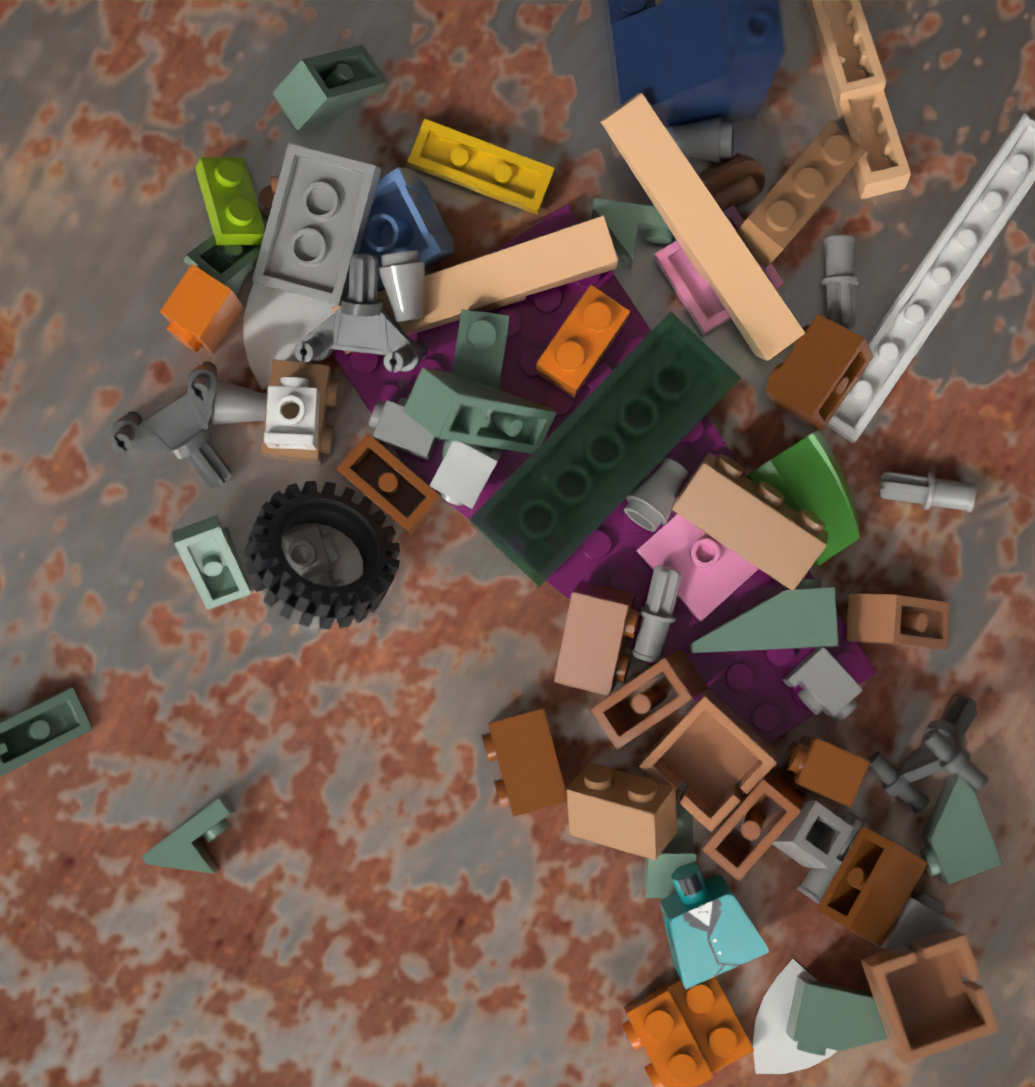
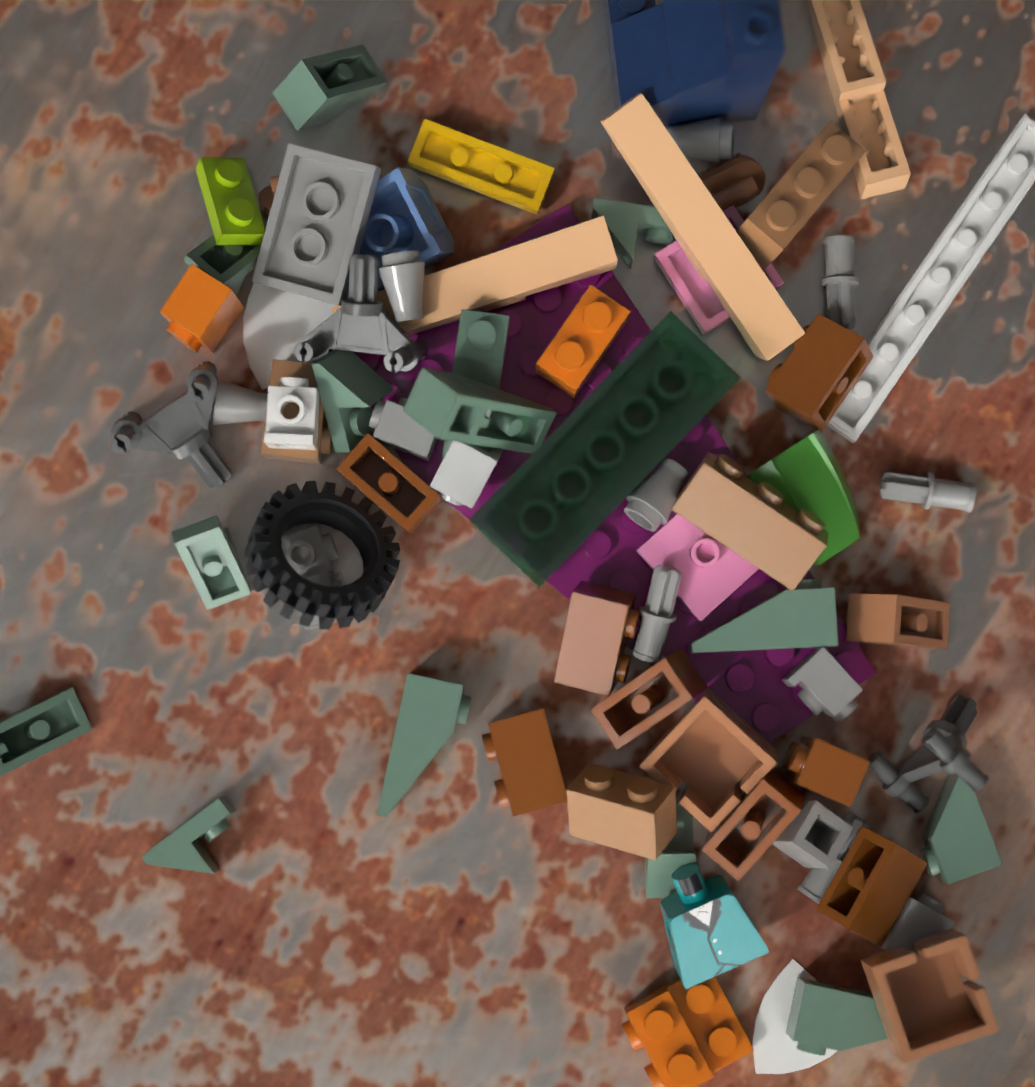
none -> sand green slope [312,350,394,453]
none -> sand green slope [377,673,471,817]

